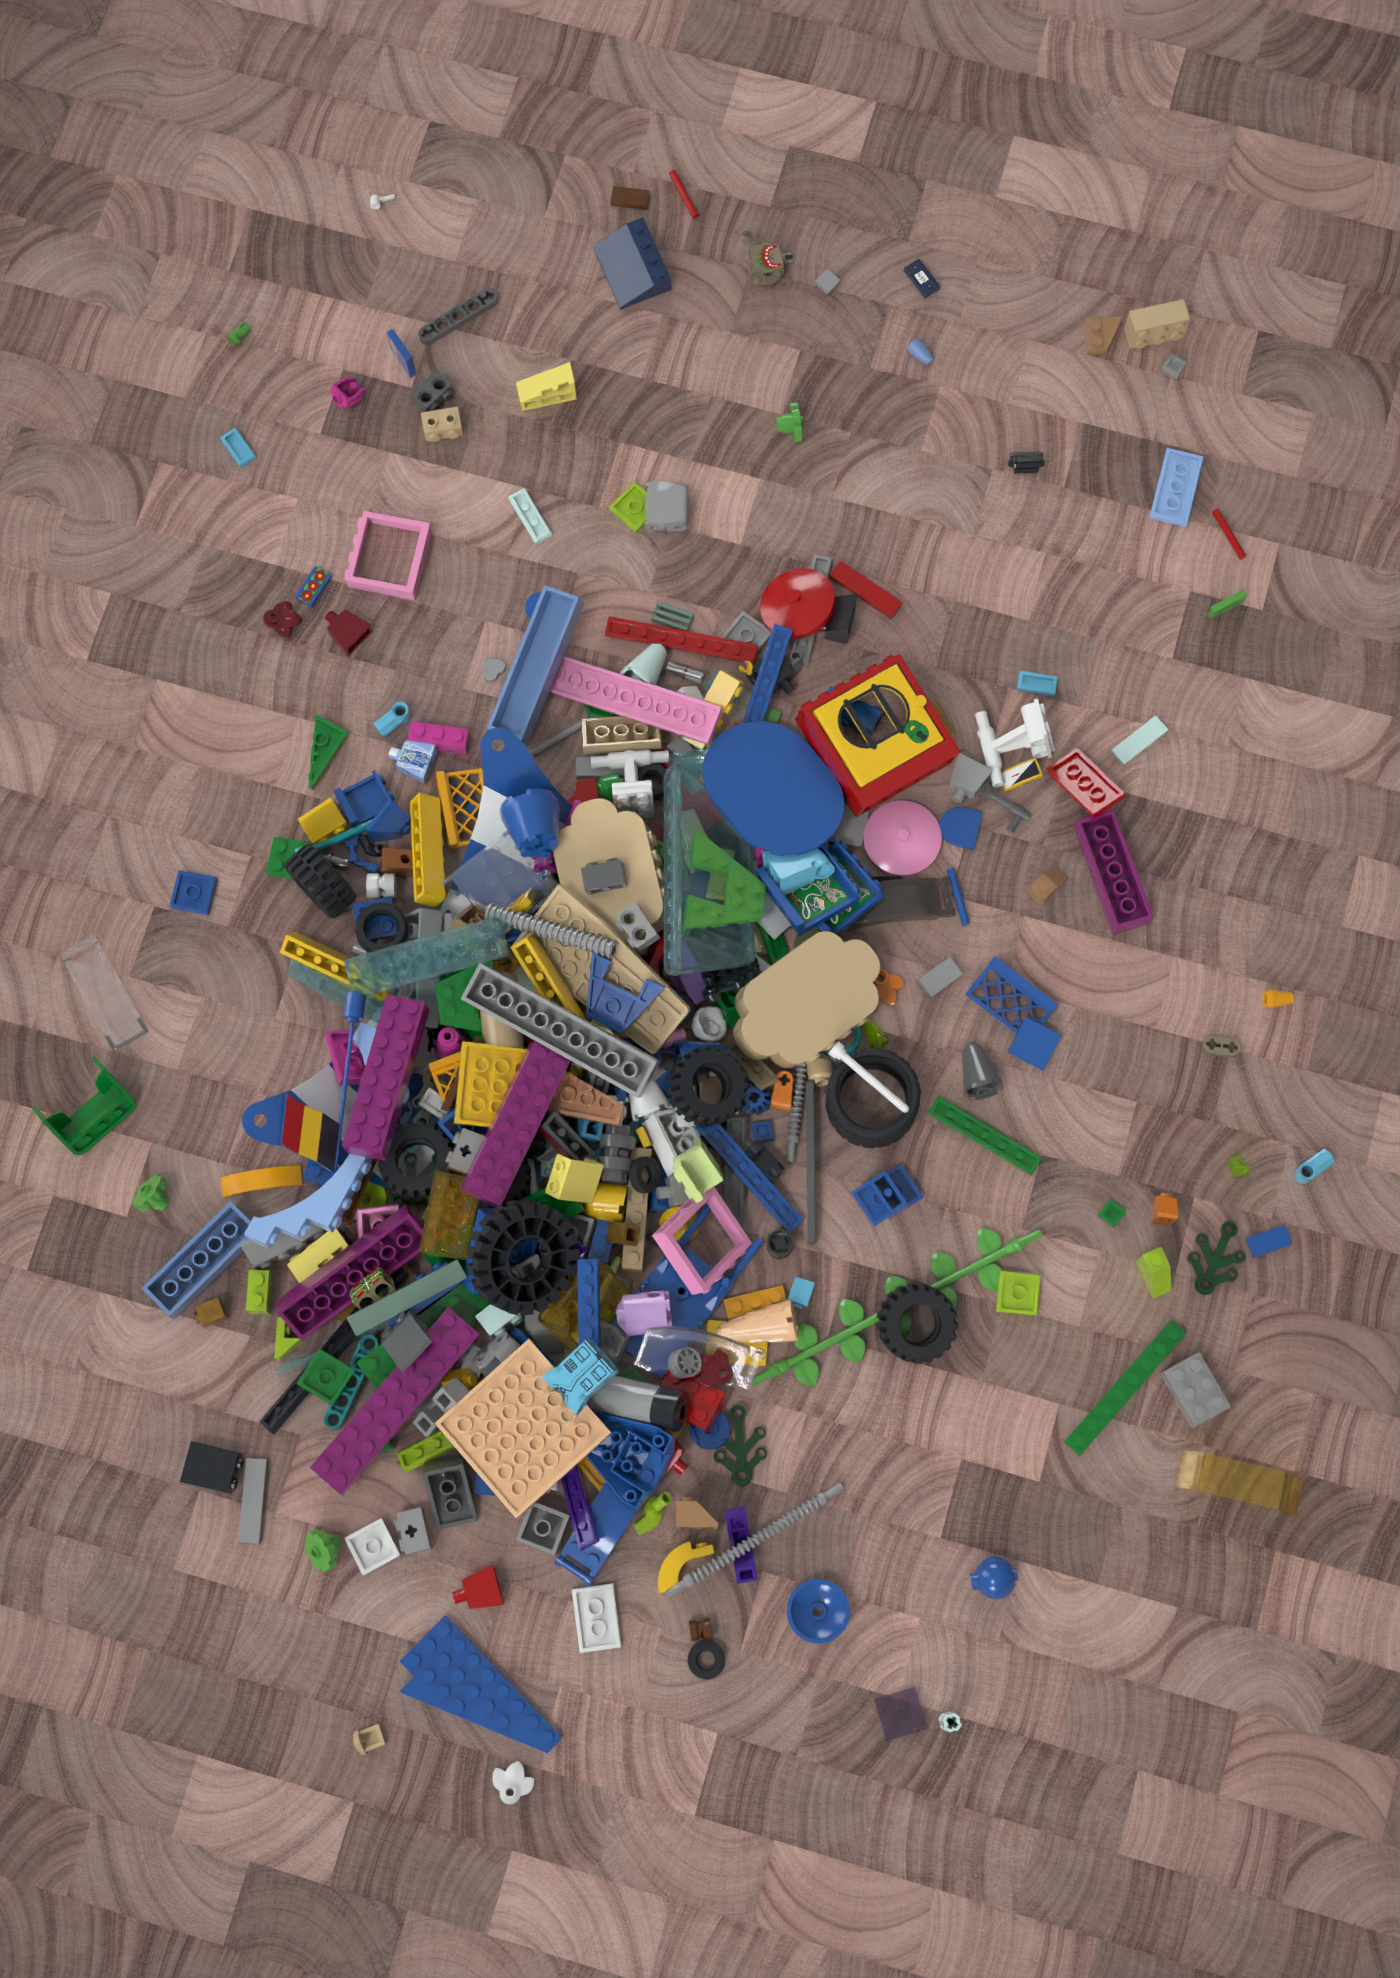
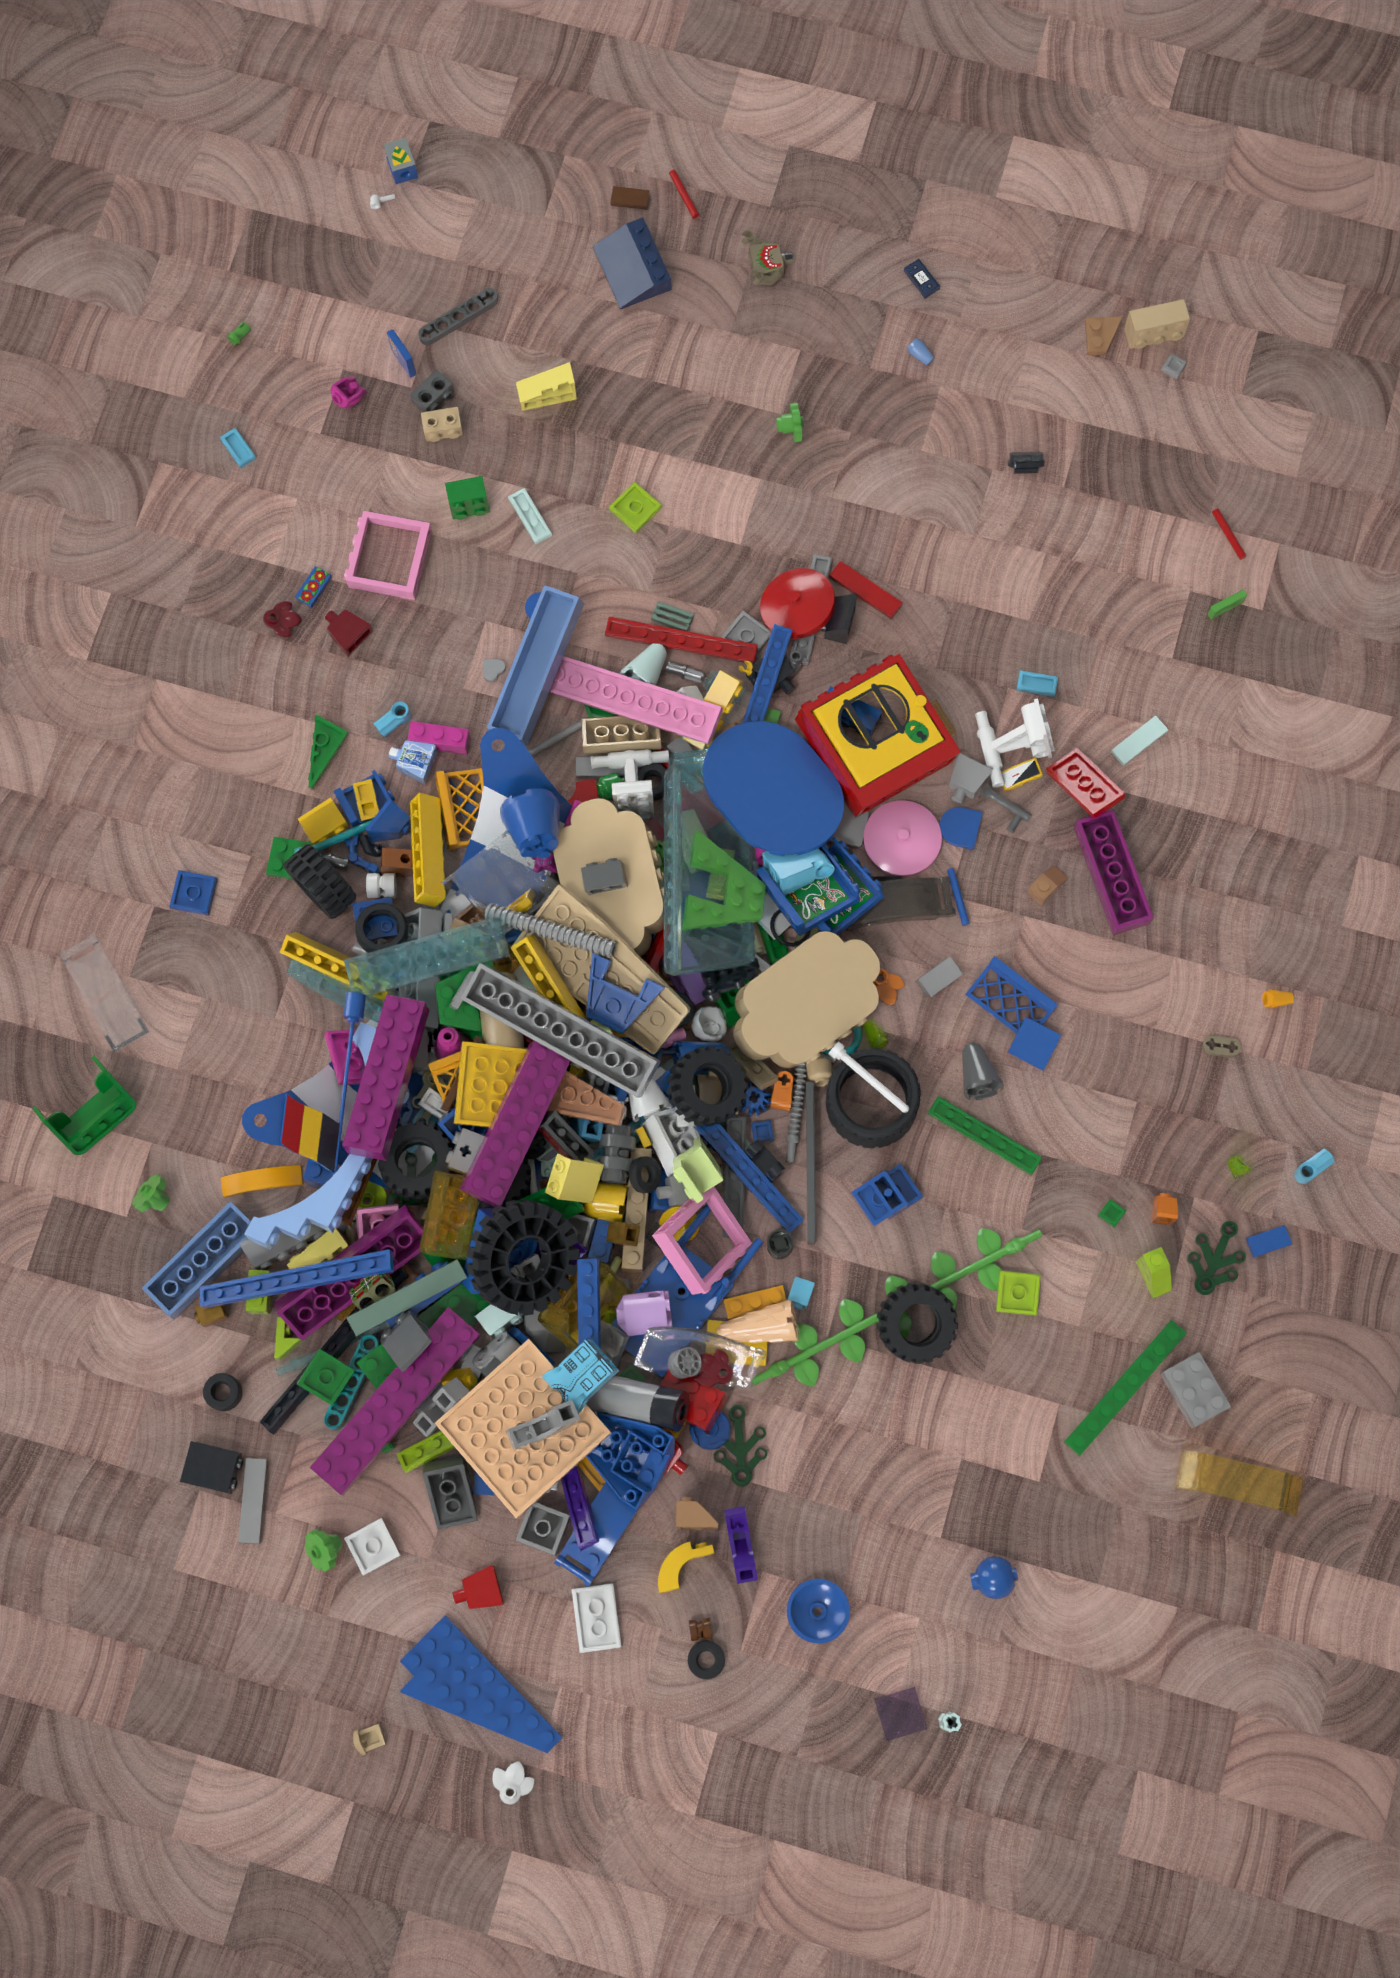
light grey brick [394,1507,432,1555] -> none
light grey brick [615,902,661,951] -> none
lime arm [633,1491,672,1535] -> none
light grey piece [645,481,688,533] -> none
light grey hose [666,1483,844,1598] -> none
light grey tile [814,269,841,295] -> none
light blue tile [1149,448,1204,527] -> none
none -> blue plate [200,1249,394,1308]
none -> black tyre [203,1373,242,1411]
none -> yellow slope [353,779,379,821]
none -> piece [384,138,418,184]
none -> green brick [445,476,490,520]
none -> light grey tile [449,971,475,1010]
none -> light grey arch [506,1400,580,1451]
none -> black tyre [770,910,810,947]

